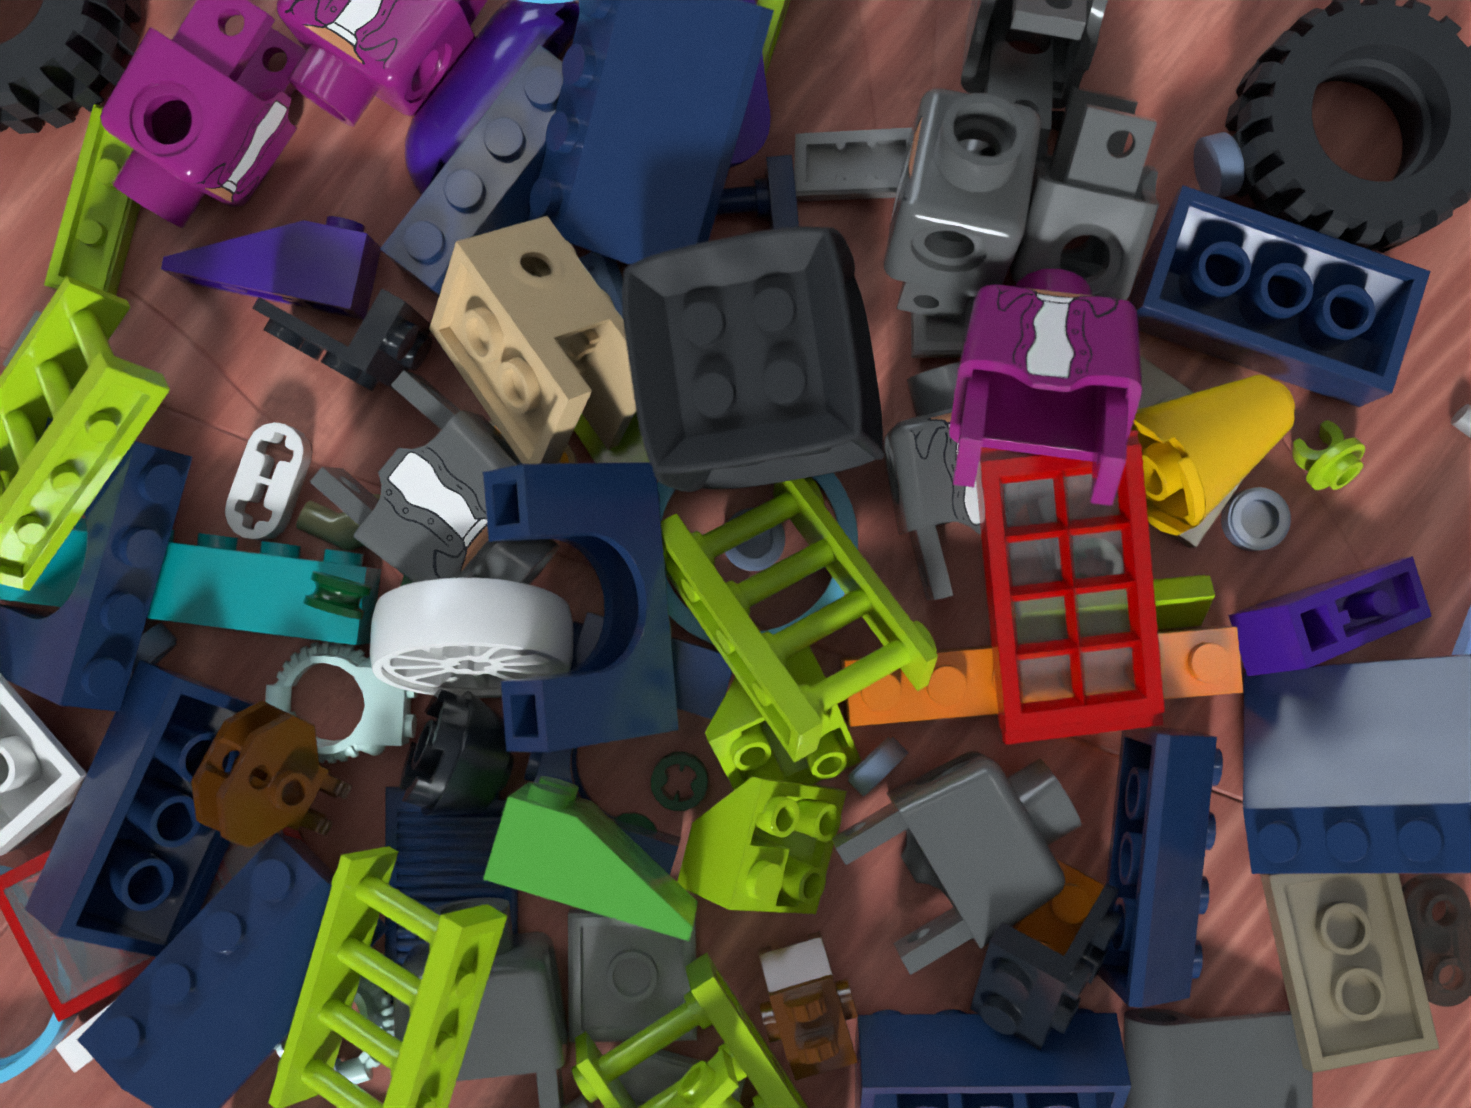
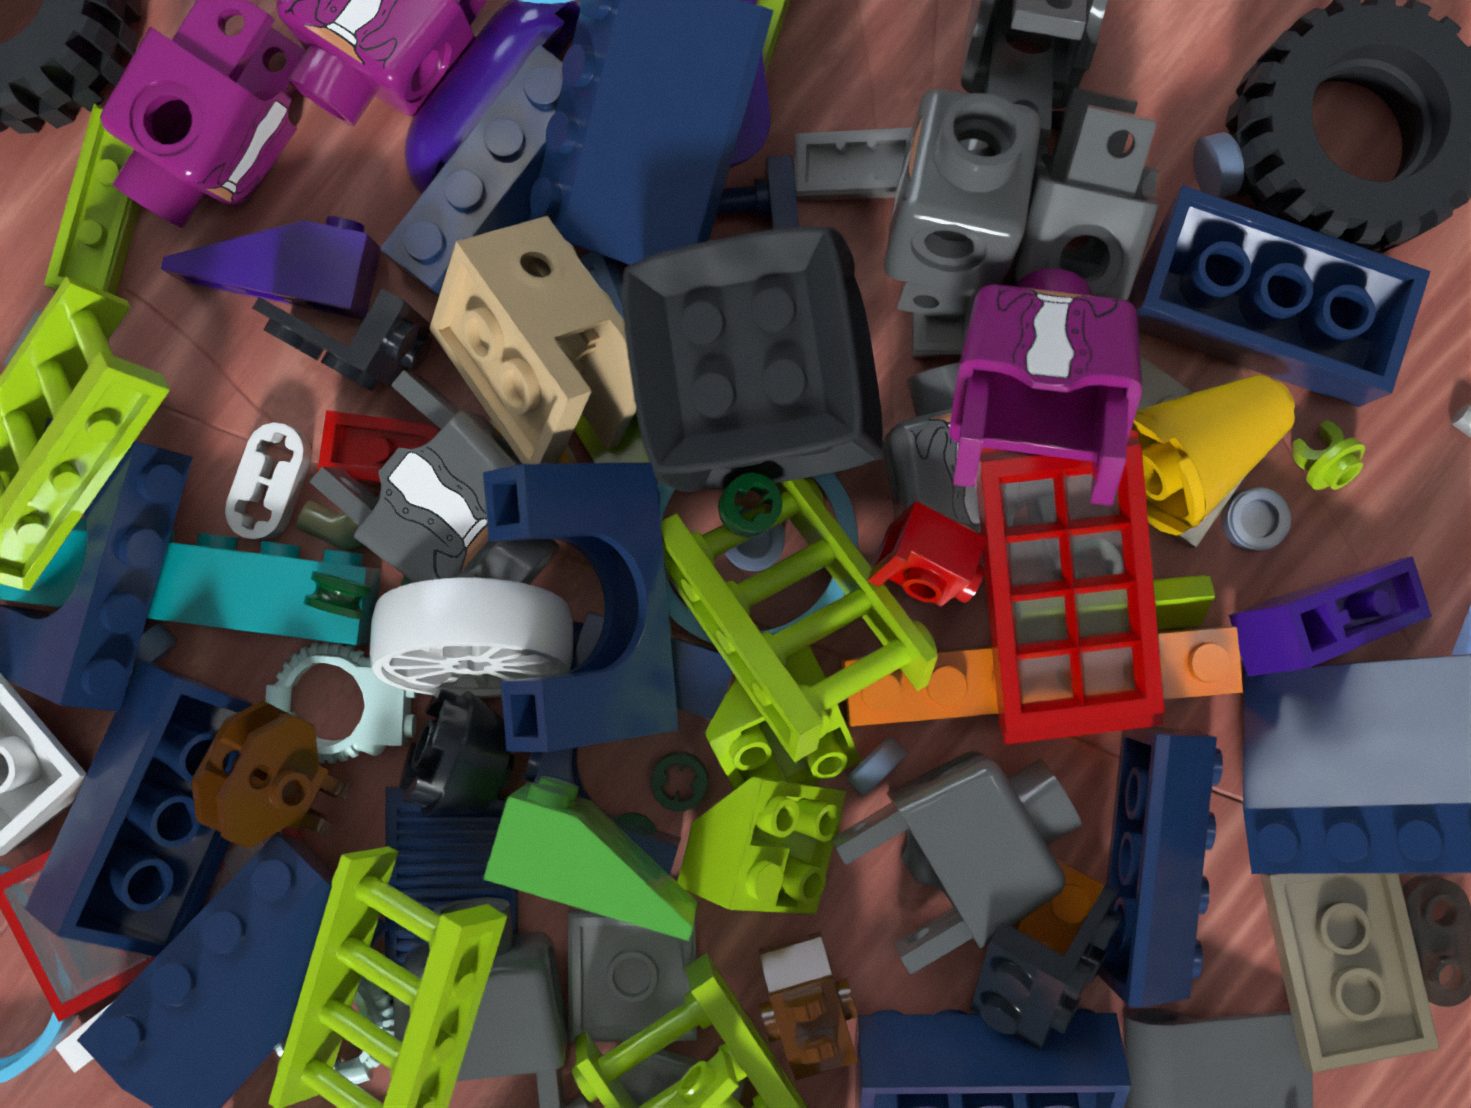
none -> red plate [317,410,441,482]
none -> dark green bush [718,472,783,537]
none -> red brick [867,501,987,606]

